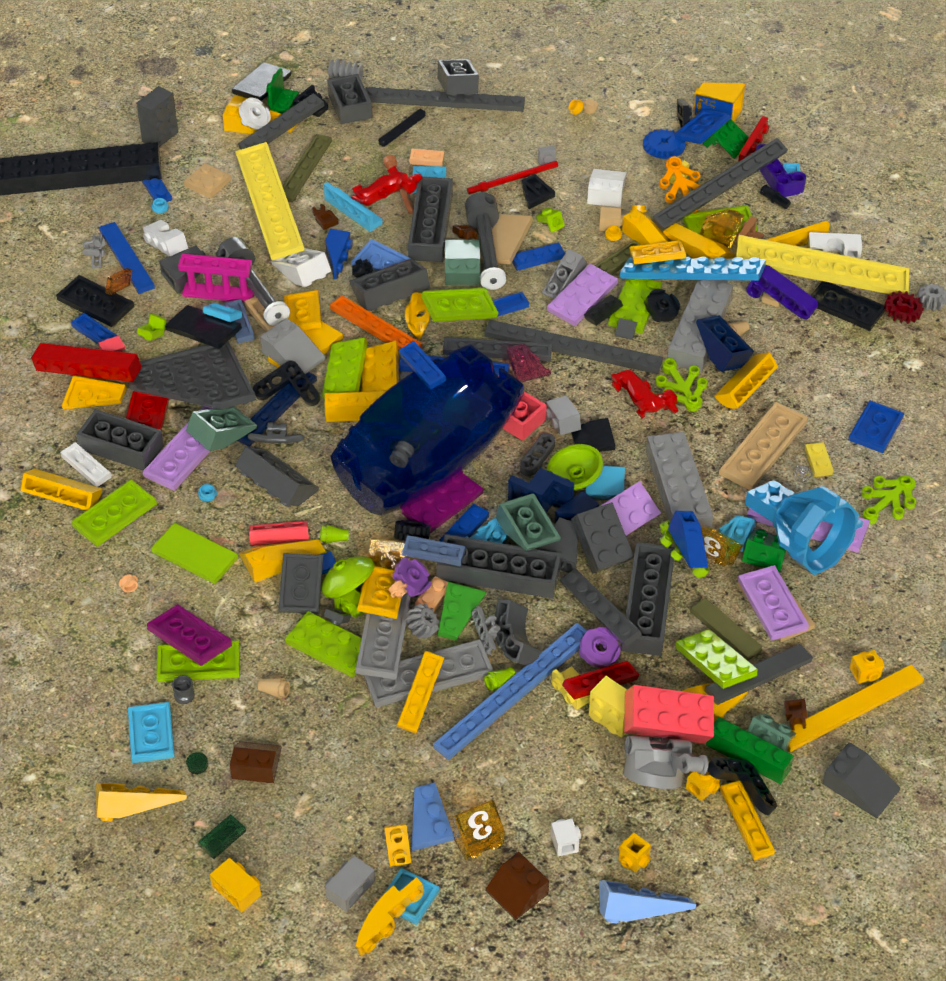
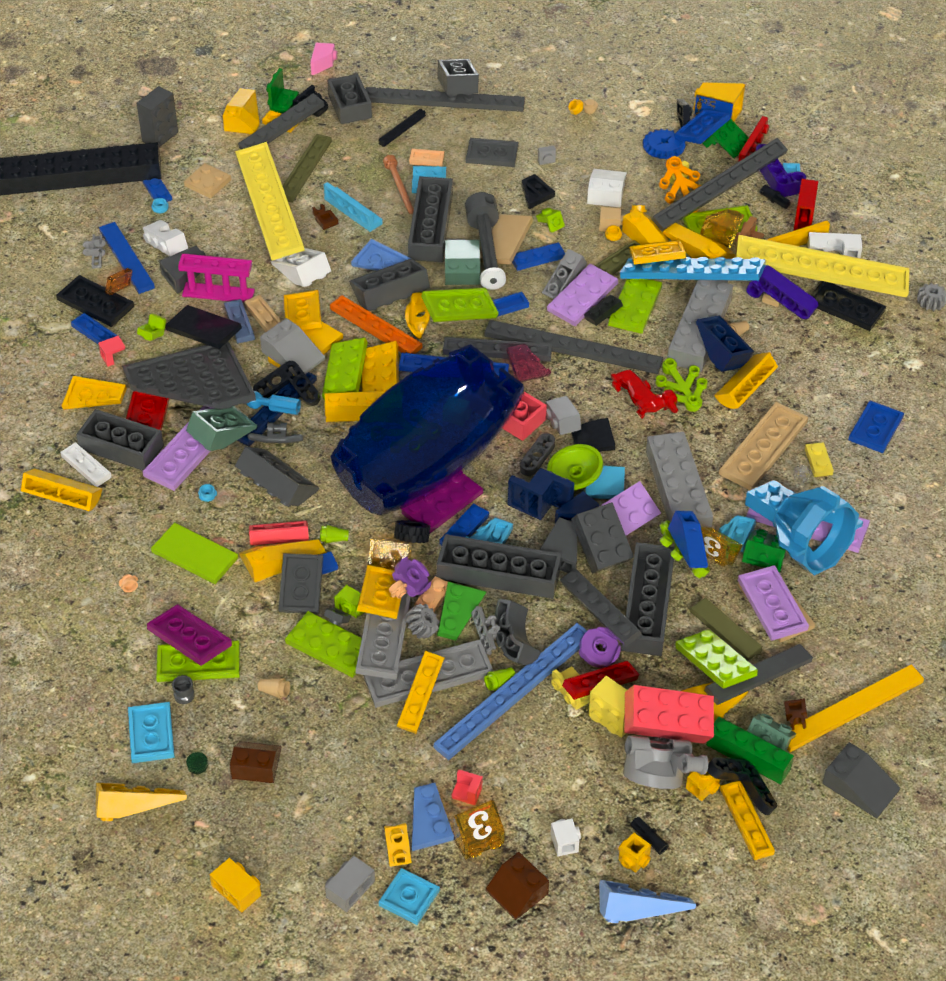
red brick [31,343,142,382] -> none
lime plate [71,480,157,547] -> none
clear green plate [198,814,246,859] -> none
medium azure tile [203,303,242,322] -> none
dark grey piece [216,237,290,326] -> none
tile [232,62,291,101] -> none
white plate [239,98,271,129] -> none
lime dish [321,556,375,598] -> none
blue slope [325,229,353,279] -> none
light grey piece [328,58,363,79] -> none
red animal [351,166,423,206] -> none
black gear [351,259,373,278] -> none
yellow slope [356,877,424,956] -> none
dark grey wheel [389,441,415,468] -> none
blue plate [398,341,446,390] -> none
sand blue plate [402,535,465,566] -> none
reddish brown plate [452,225,477,240] -> none
red bar [467,161,558,194] -> none
sand green slope [496,493,561,551] -> none
dark grey tile [615,318,637,340] -> none
black plate [644,289,680,322] -> none
yellow brick [849,650,884,684] -> none
lime plant [861,475,916,524] -> none
dark red gear [884,291,924,324] -> none
none -> dark azure piece [247,391,301,415]
none -> bright pink slope [311,42,337,75]
none -> coral panel [452,770,483,805]
none -> dark grey tile [466,138,519,167]
none -> black axle [630,817,669,855]
none -> red brick [793,179,819,231]

